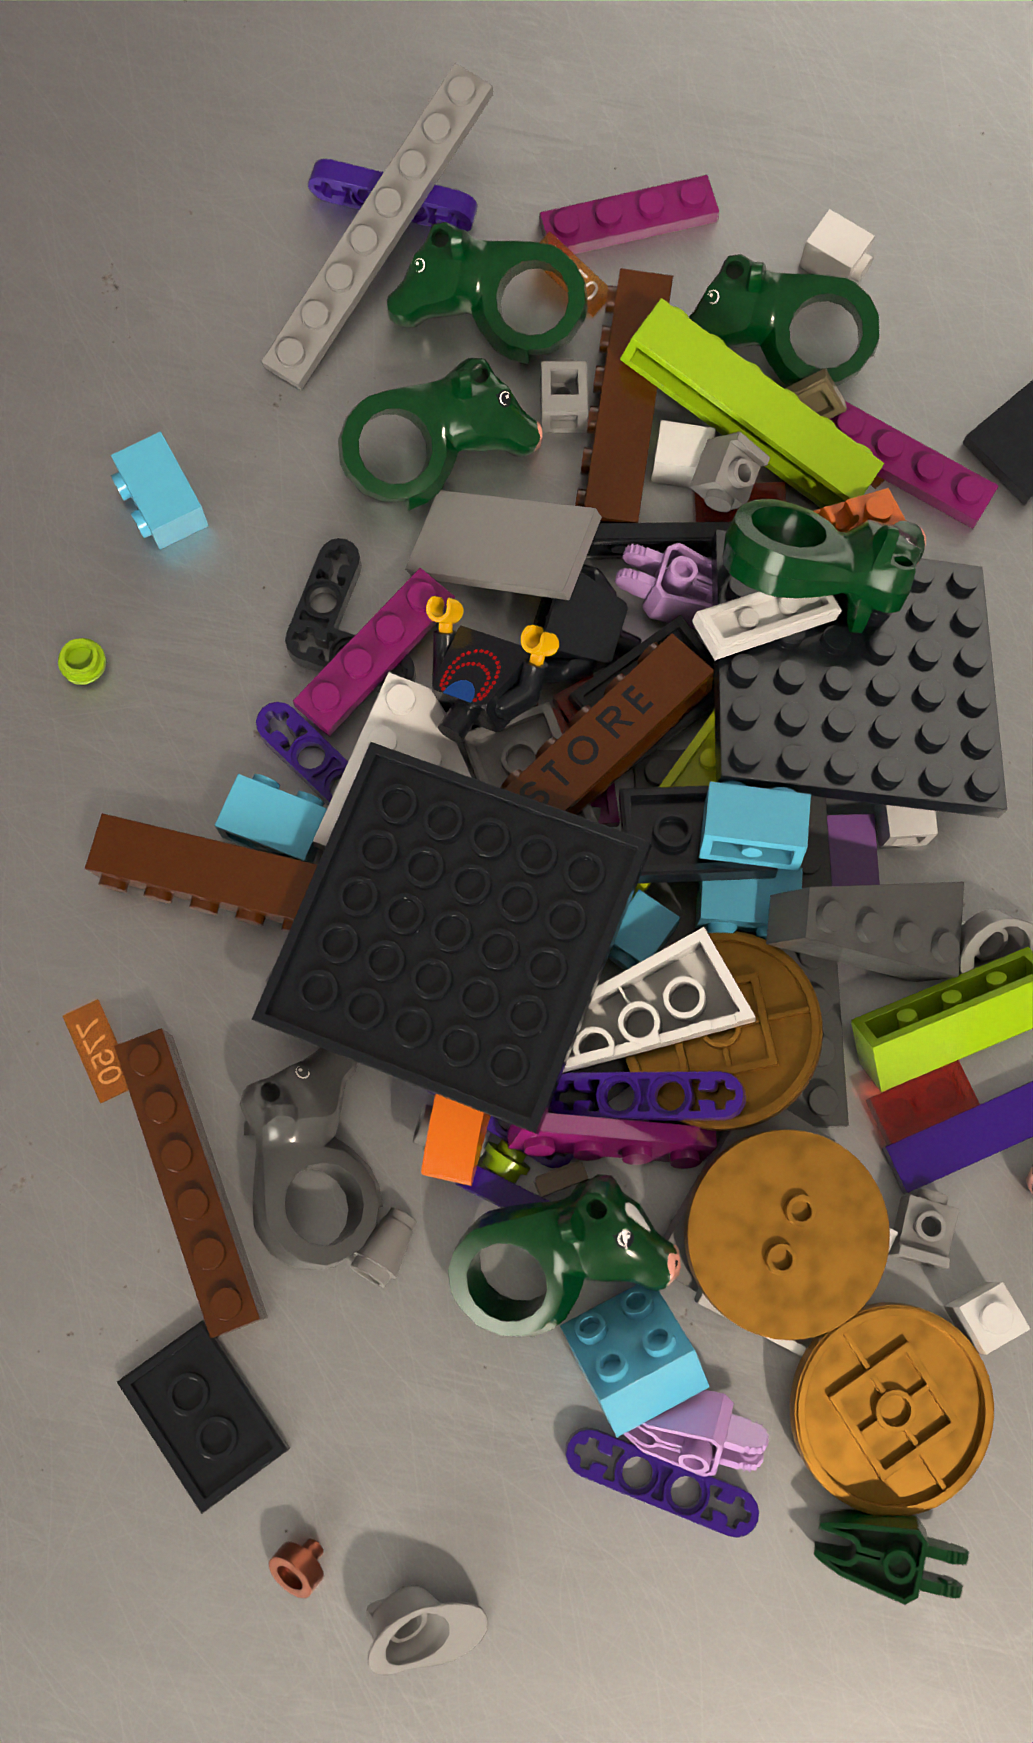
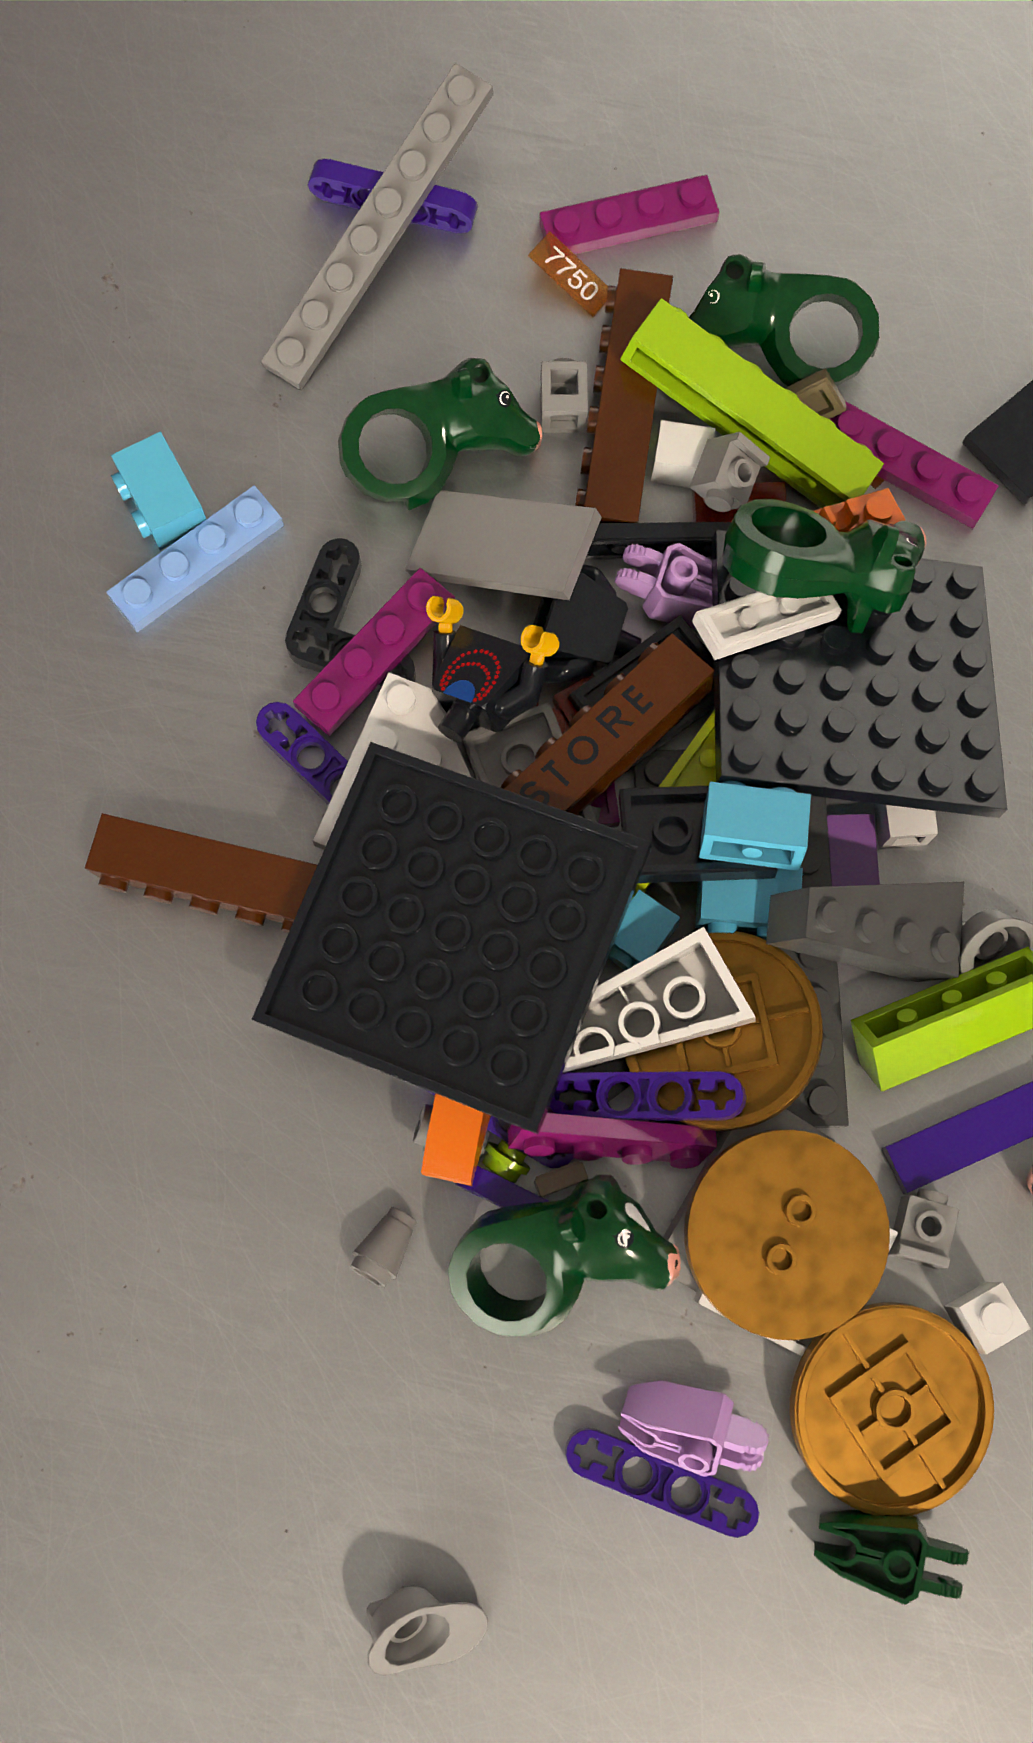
lime plate [58,638,106,685] -> none
clear orange sticker [62,999,128,1104] -> none
reddish brown brick [114,1028,268,1338] -> none
black tile [117,1320,290,1514] -> none
medium azure brick [214,774,327,863] -> none
dark grey animal [240,1048,383,1270] -> none
copper tile [269,1539,324,1598] -> none
dark green animal [387,222,588,364] -> none
medium azure brick [560,1284,710,1437] -> none
white brick [798,209,875,281] -> none
clear red plate [865,1060,980,1146] -> none
none -> light blue plate [106,485,284,632]

